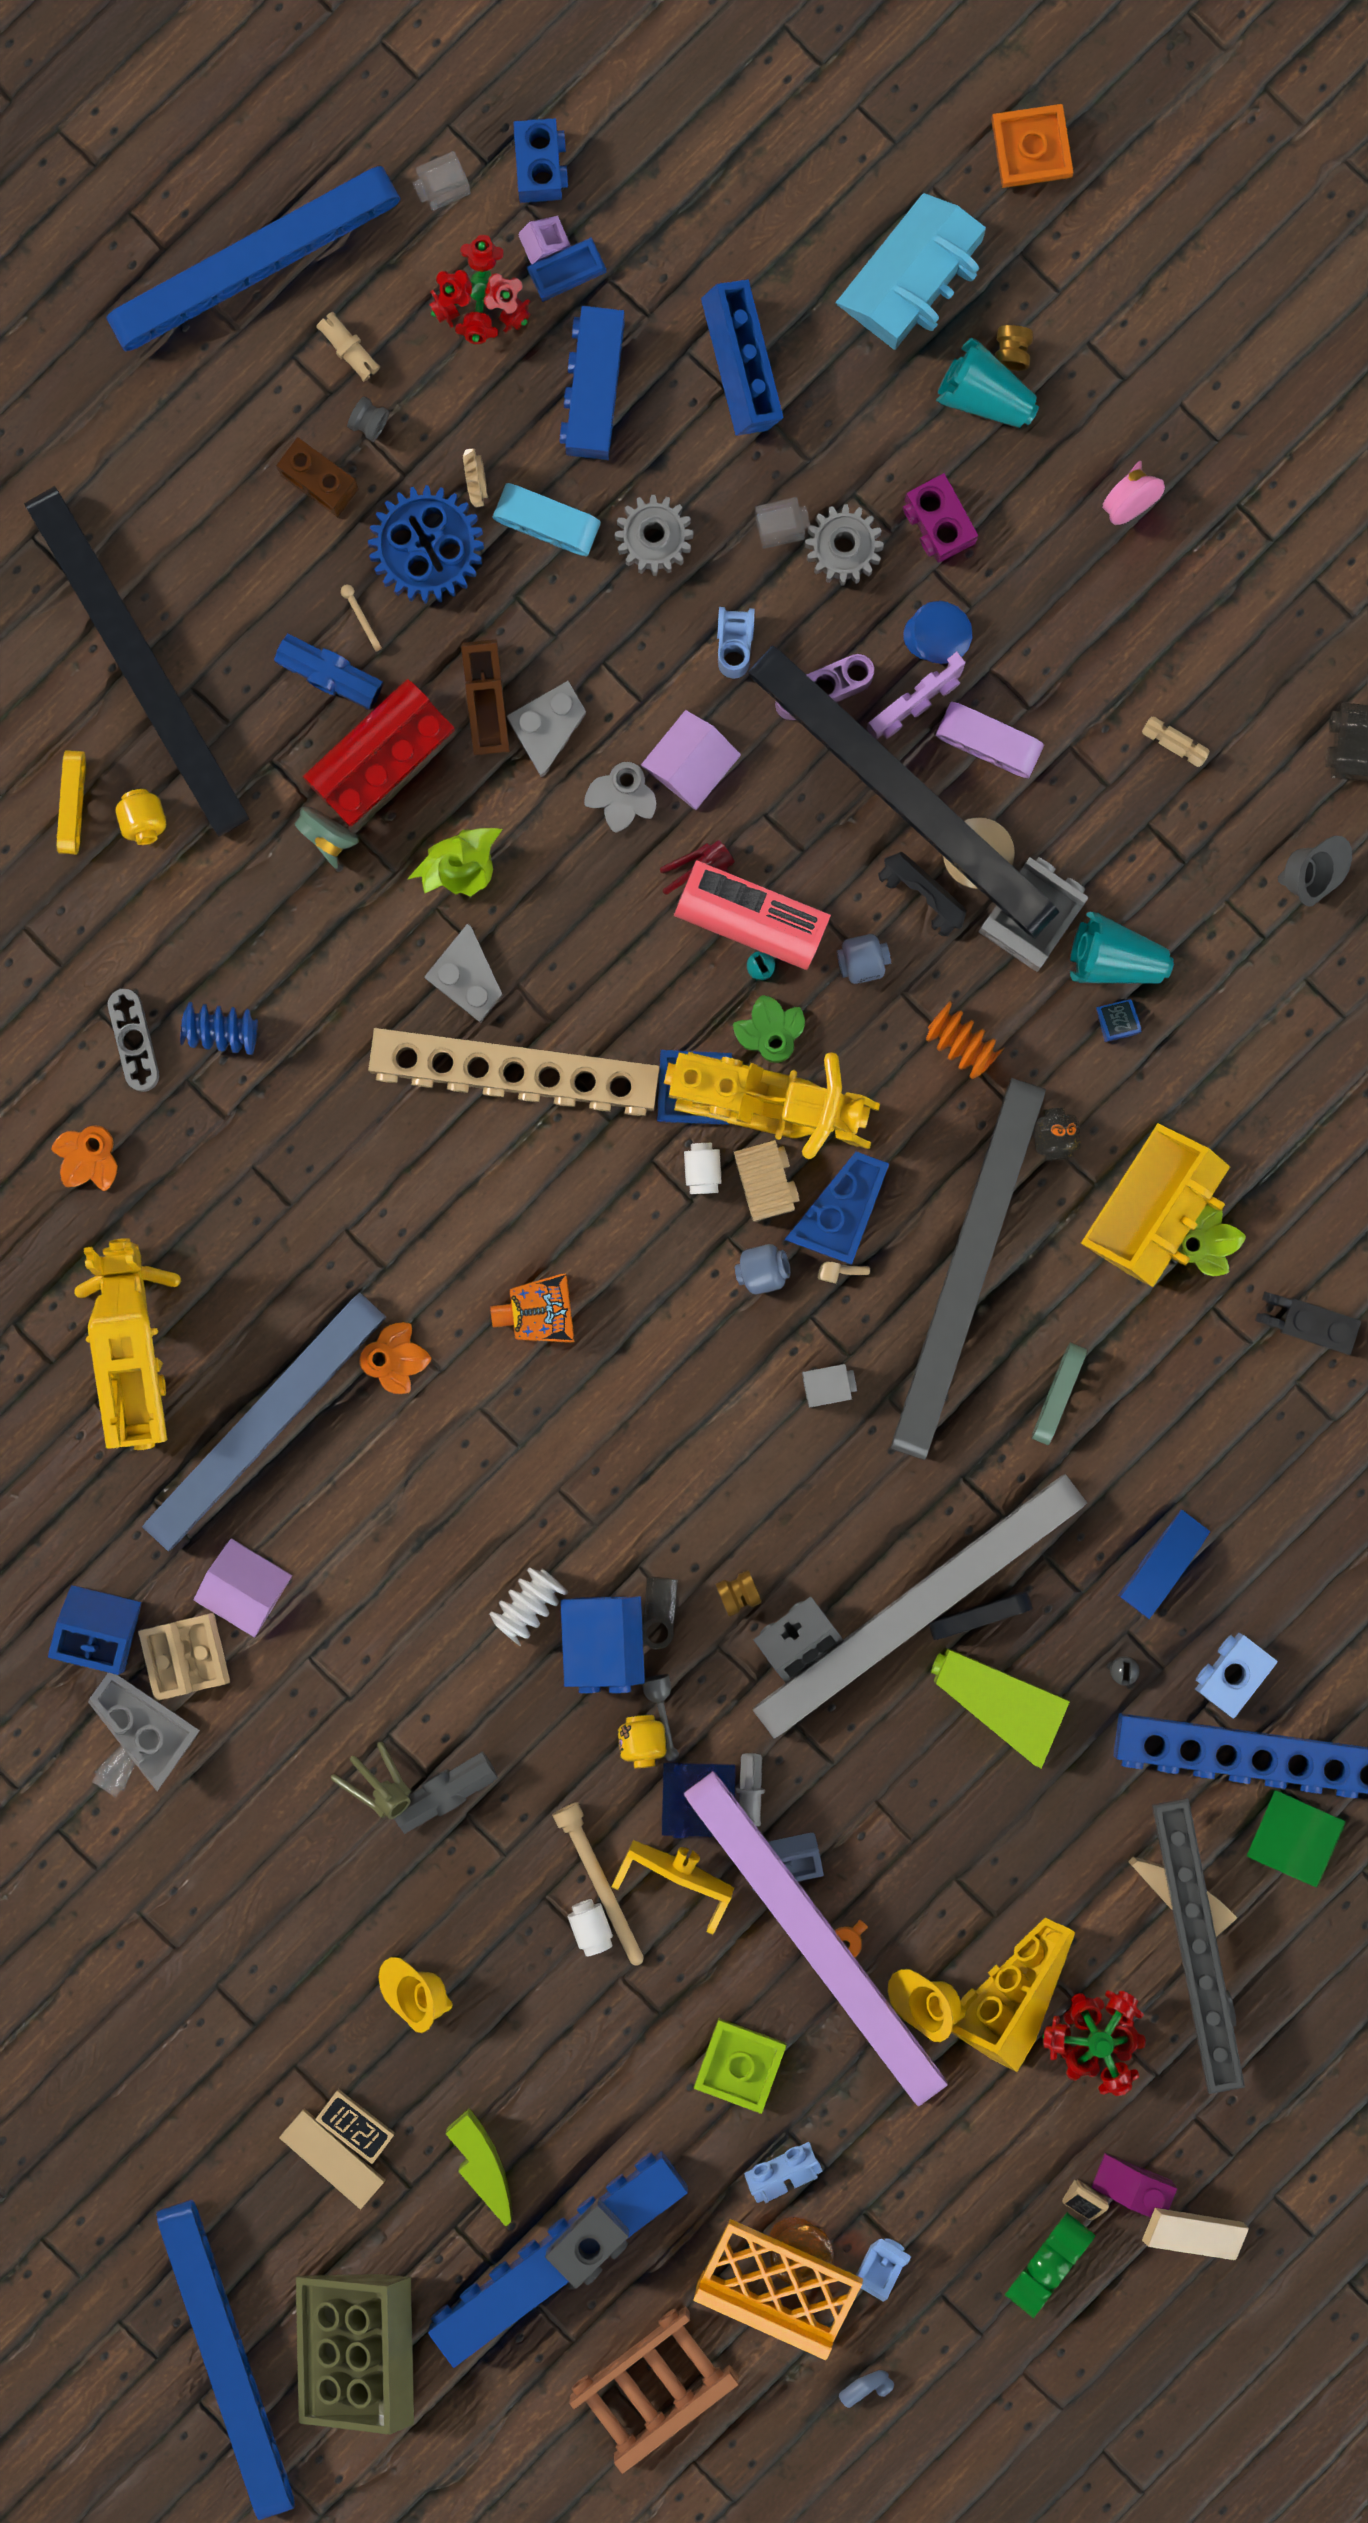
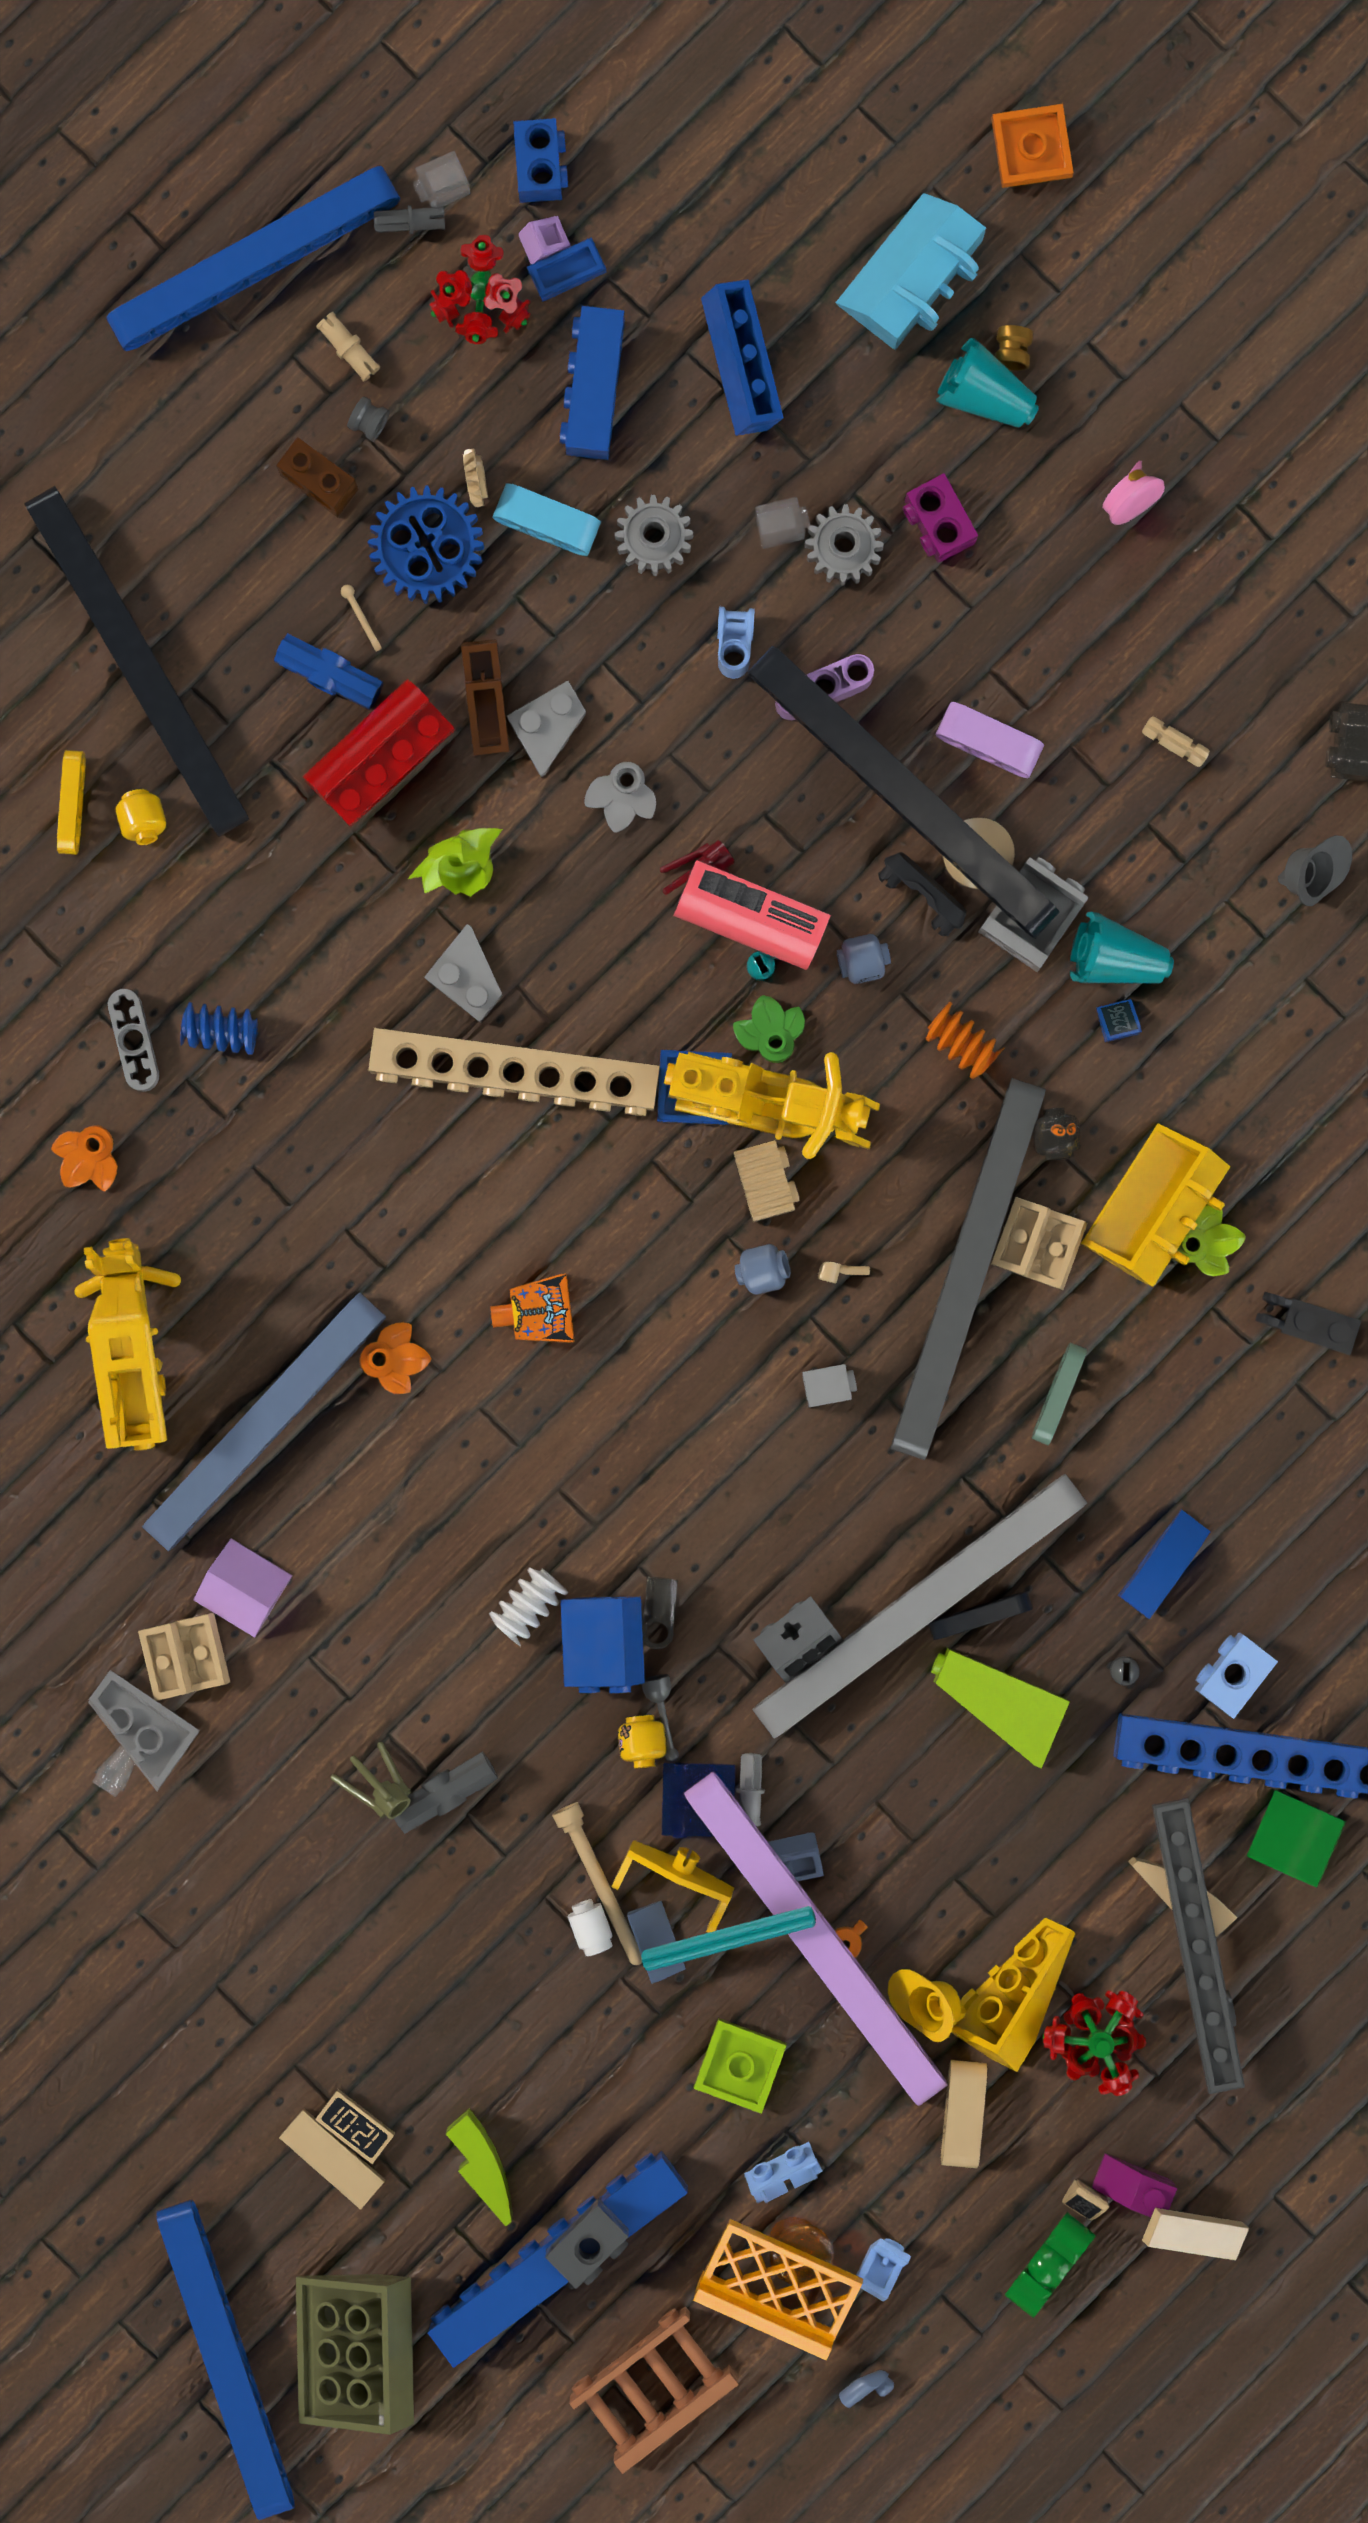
blue slope [48,1585,142,1675] -> none
sand green piece [294,807,358,869] -> none
yellow piece [379,1957,453,2033] -> none
lavender slope [641,710,741,810] -> none
white brick [684,1143,722,1194] -> none
pearl gold wheel [716,1570,762,1617] -> none
blue wing [784,1151,889,1265] -> none
lavender wing [867,652,965,739] -> none
blue piece [903,601,973,665] -> none
none -> dark grey axle [374,205,445,234]
none -> sand blue slope [627,1900,686,1984]
none -> teal axle [641,1906,816,1971]
none -> tan beam [941,2060,987,2169]
none -> tan slope [991,1197,1088,1290]

